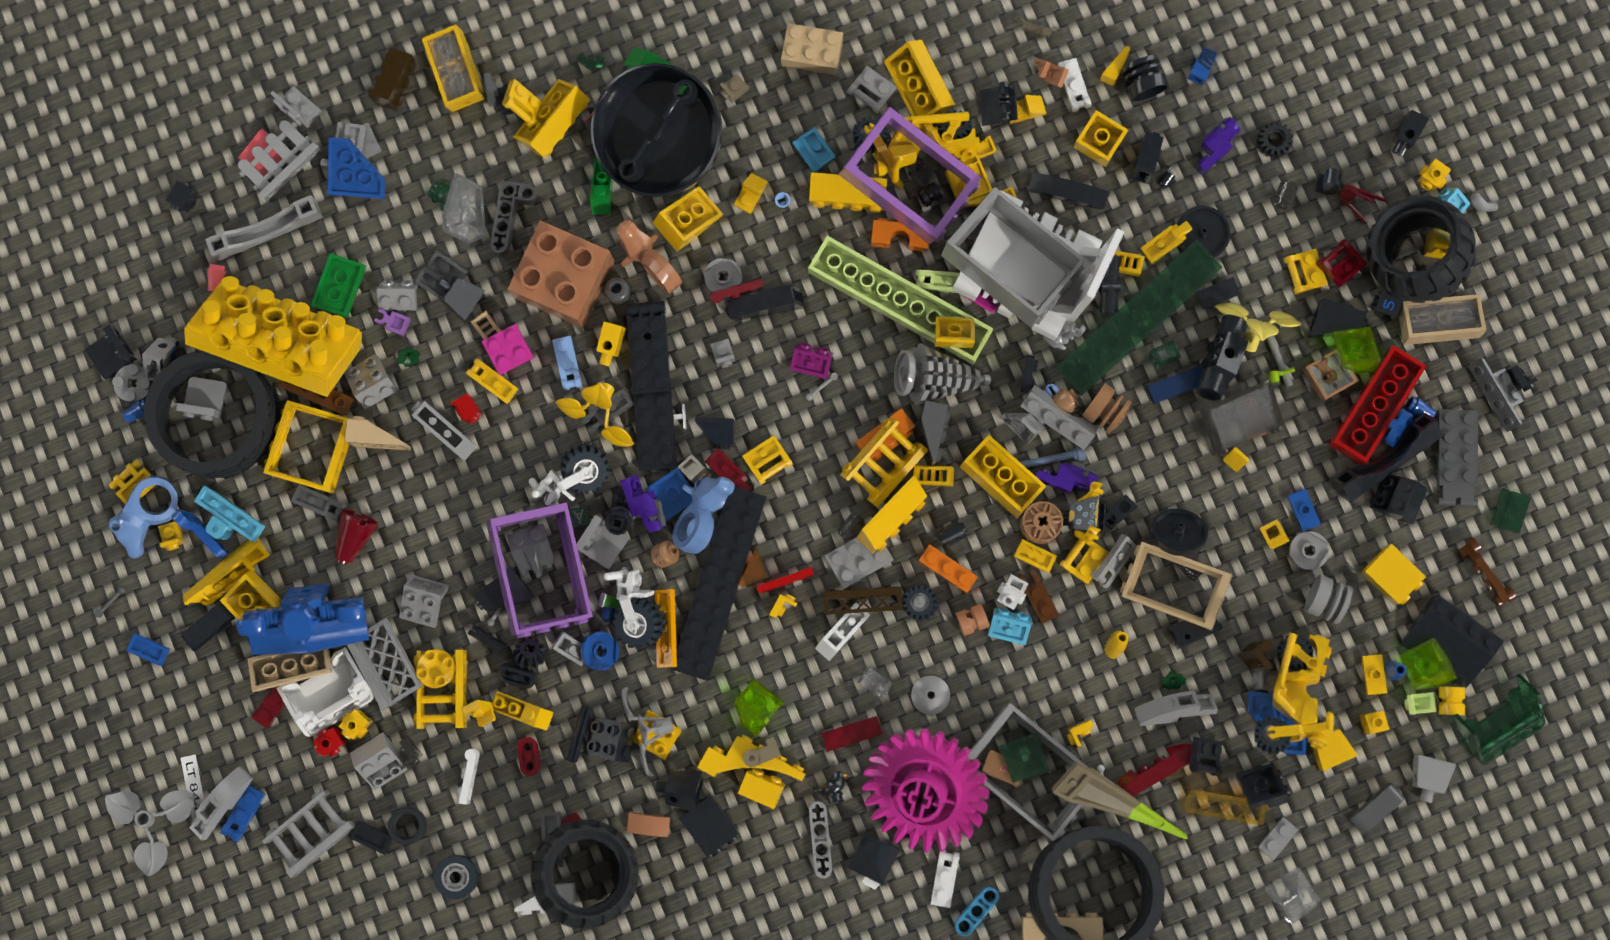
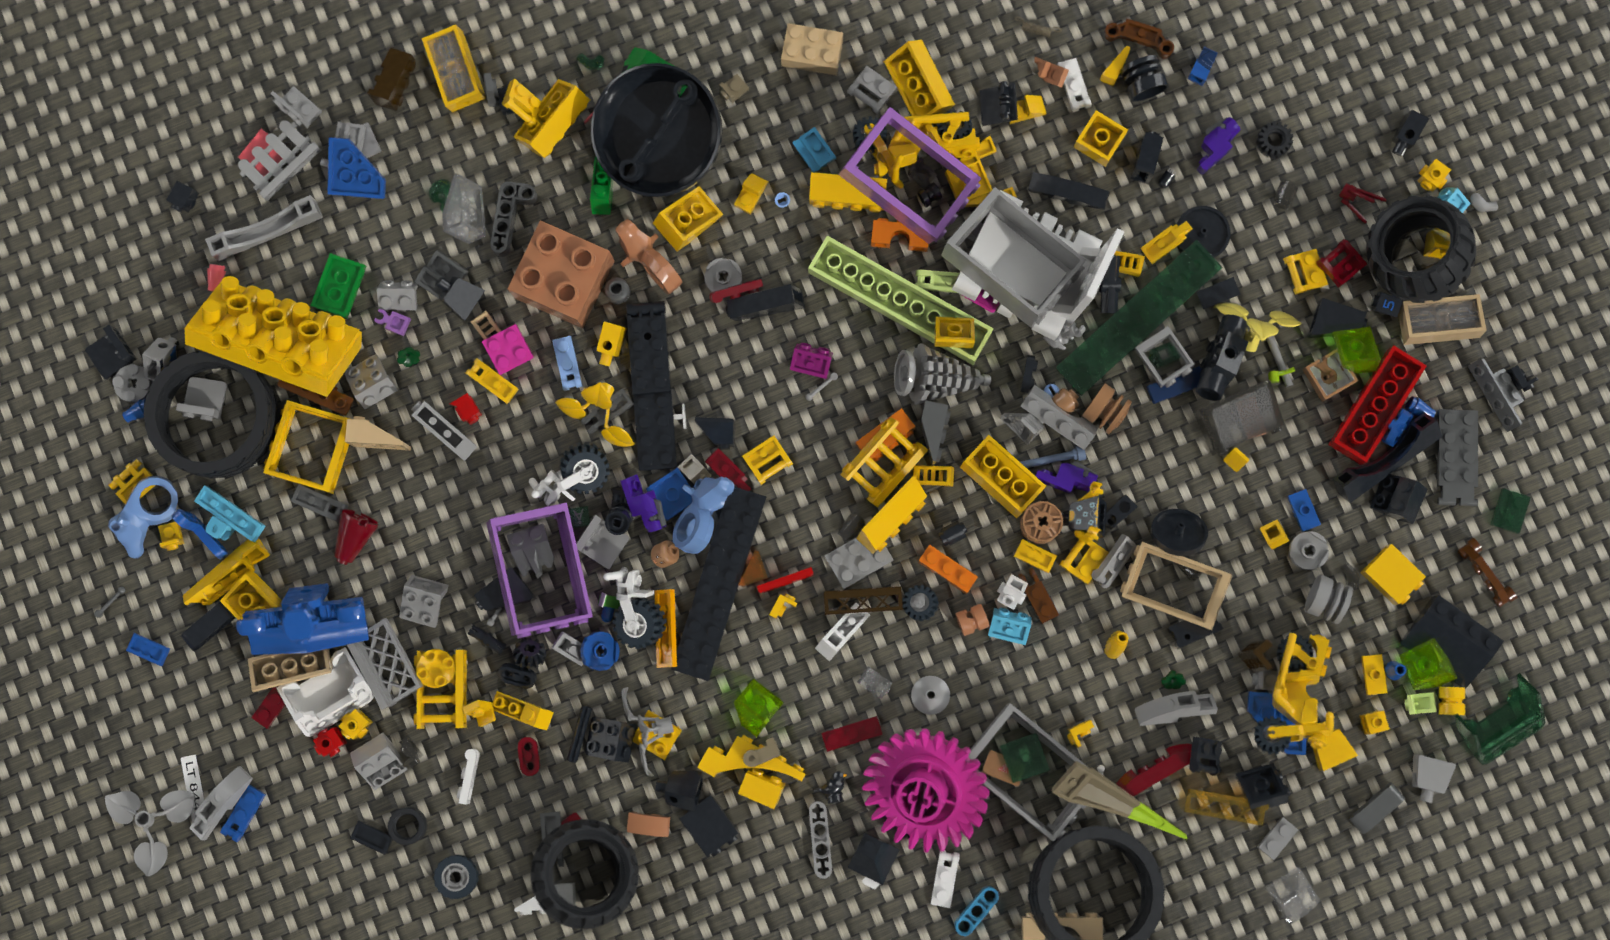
light grey fence [262,790,356,878] -> none
light grey bracket [710,339,735,368] -> none
black leg [1315,168,1342,195] -> none
none -> reddish brown plate [1104,19,1174,59]
none -> light grey window [1135,326,1194,388]

